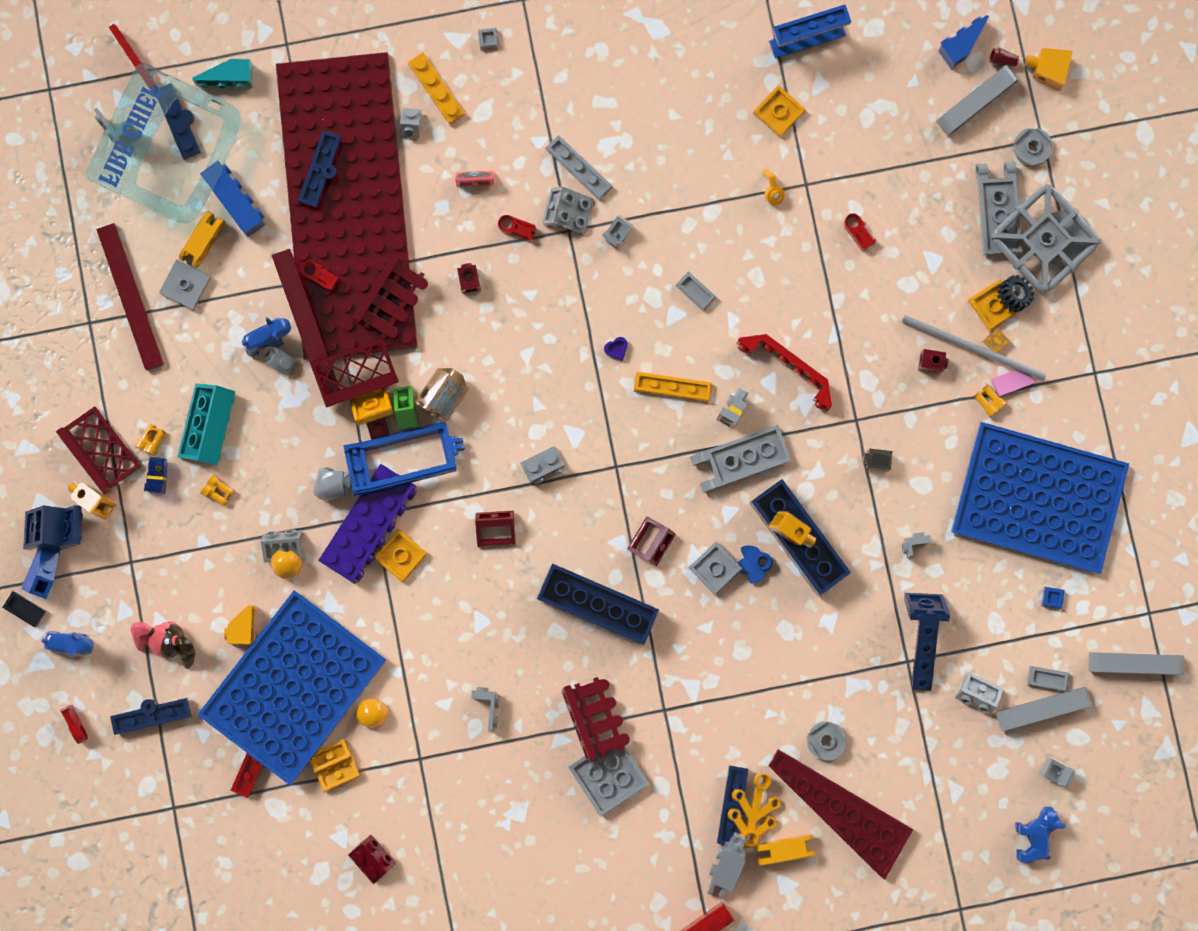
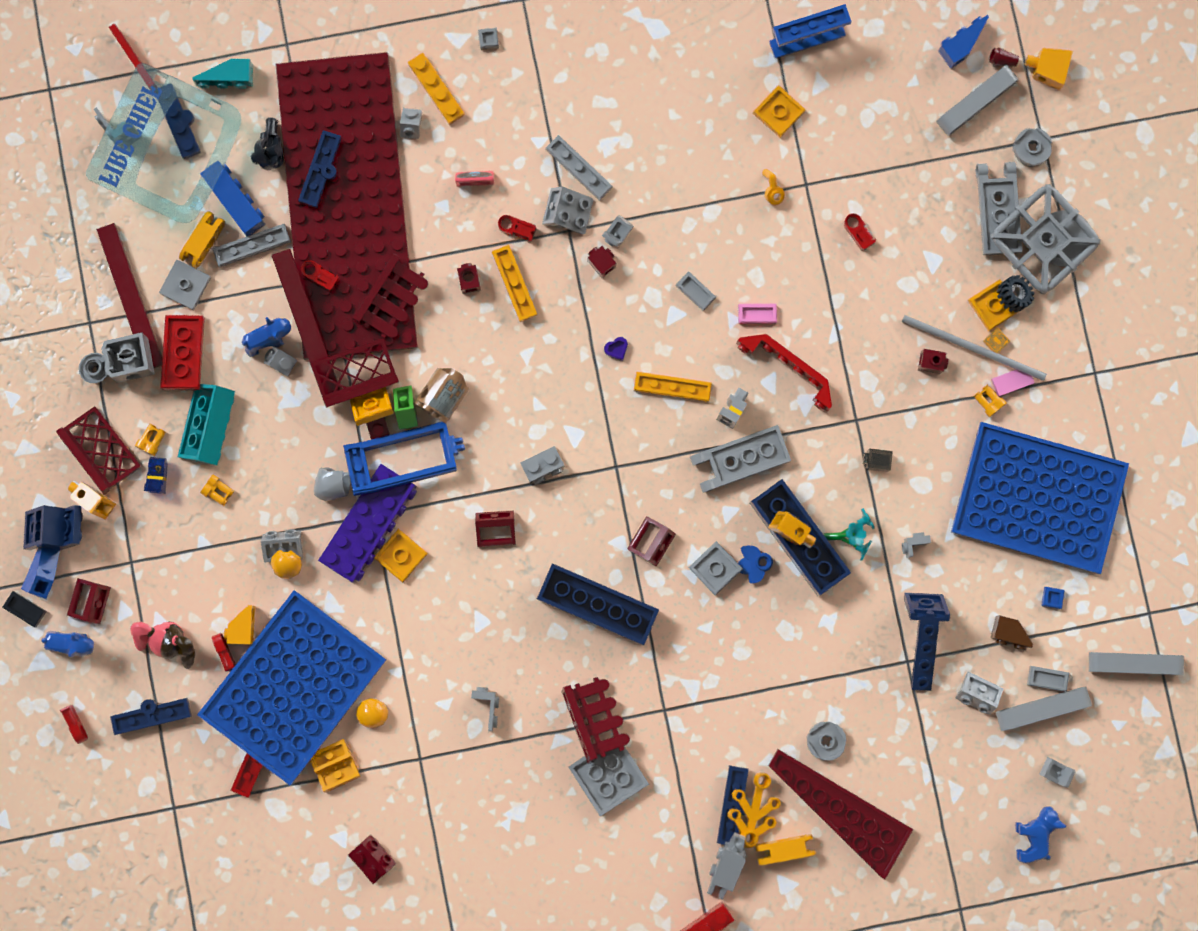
none -> dark red tile [67,578,111,624]
none -> light grey brick [79,333,155,383]
none -> red tile [160,315,205,390]
none -> red piece [211,633,236,672]
none -> light grey tile [213,224,291,267]
none -> black pin [251,117,283,171]
none -> light orange plate [491,245,537,322]
none -> dark red brick [587,246,617,278]
none -> bright pink tile [738,304,777,324]
none -> teal plant [824,508,875,561]
none -> reddish brown slope [990,615,1033,651]

